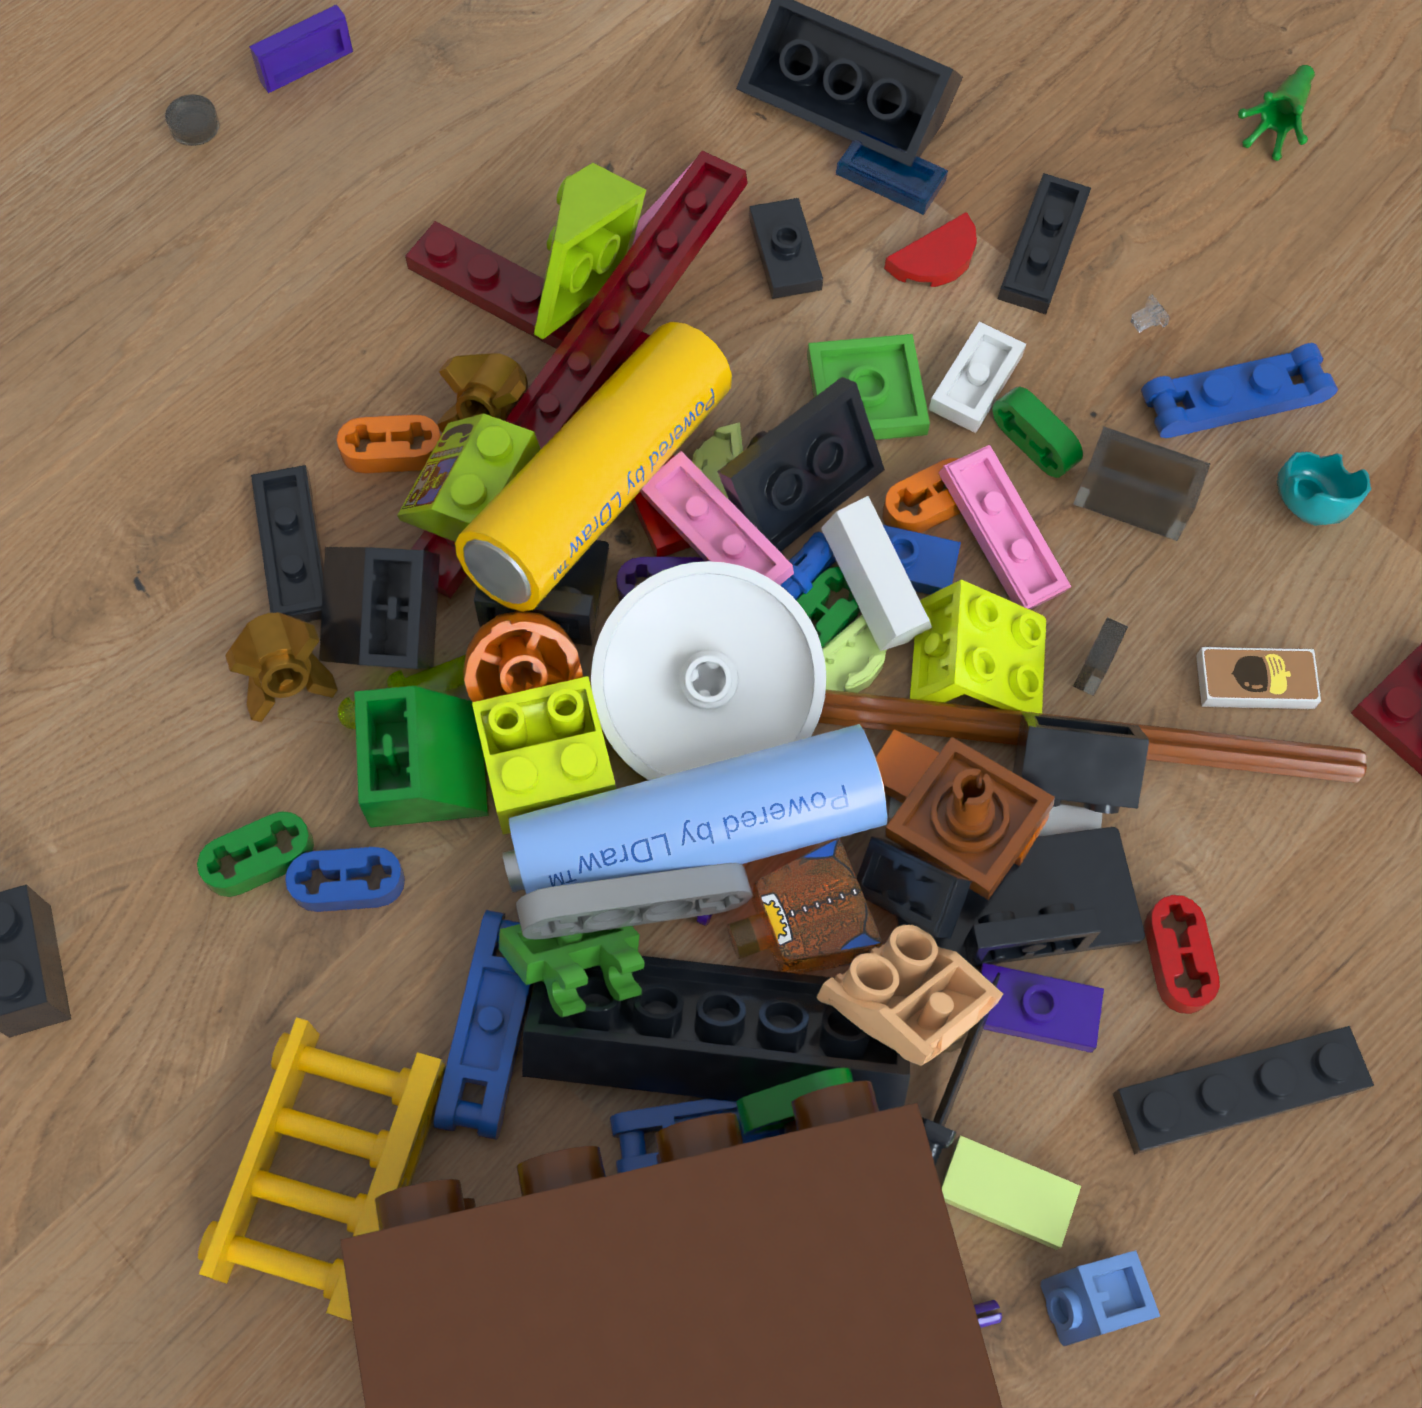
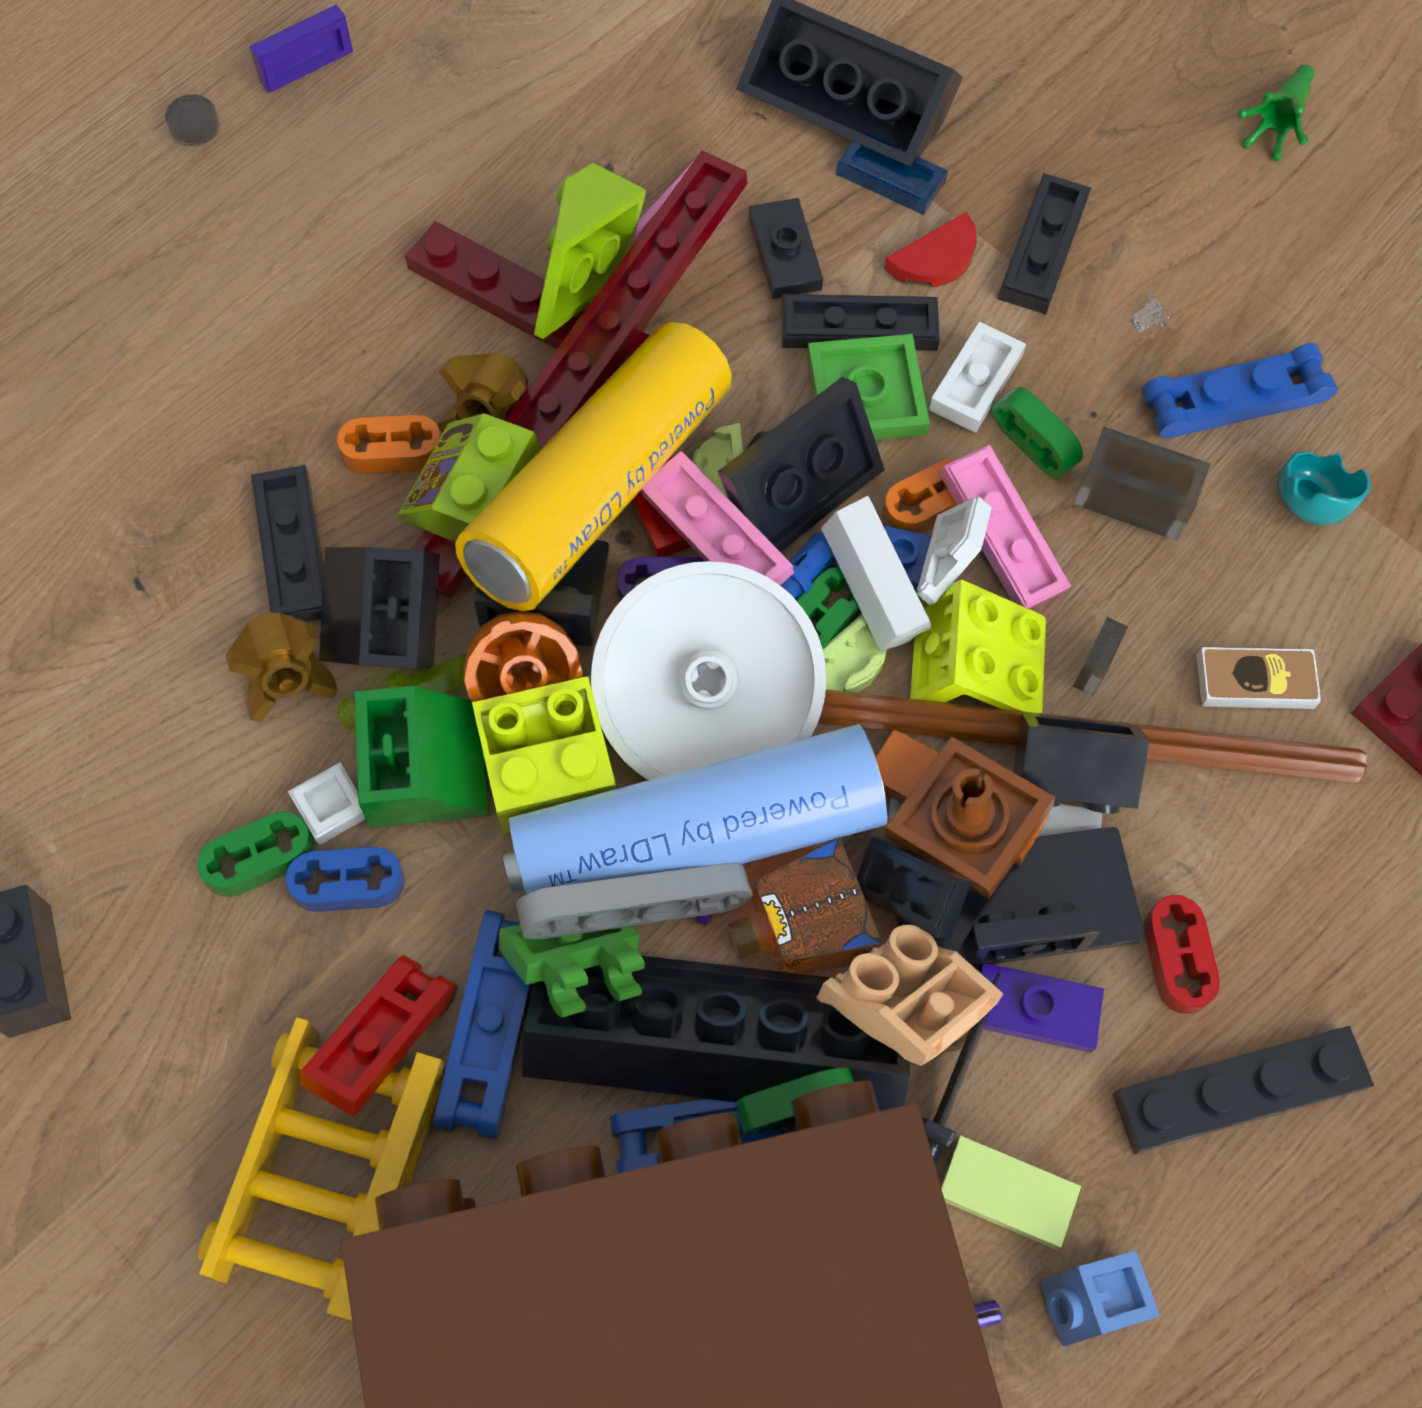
none -> white tile [288,762,366,845]
none -> red plate [300,955,458,1117]
none -> black tile [782,294,940,351]
none -> white tile [917,496,992,605]

